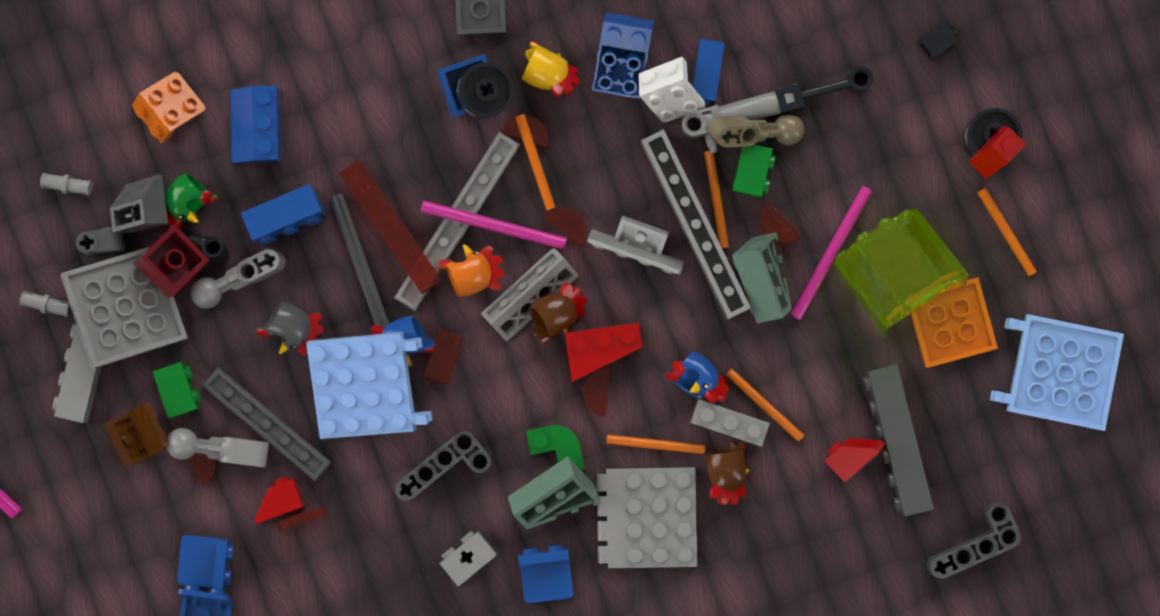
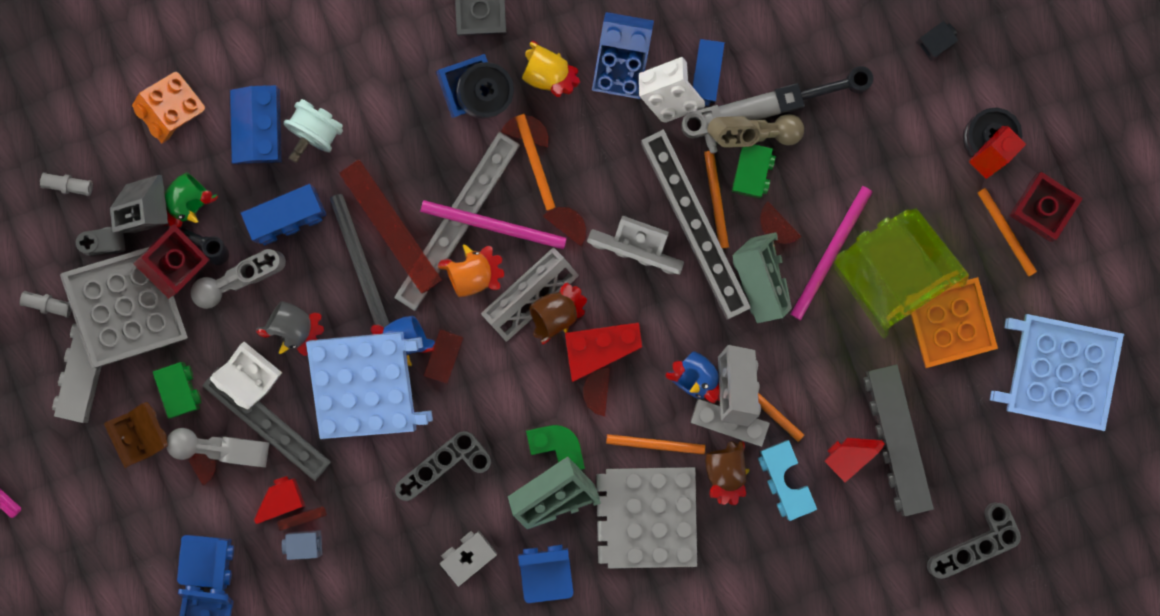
none -> white bracket [210,342,282,409]
none -> sand blue brick [282,530,323,560]
none -> light aqua wheel [283,99,343,163]
none -> light grey brick [718,345,761,426]
none -> medium azure arch [758,440,817,521]
none -> dark red brick [1009,172,1083,242]

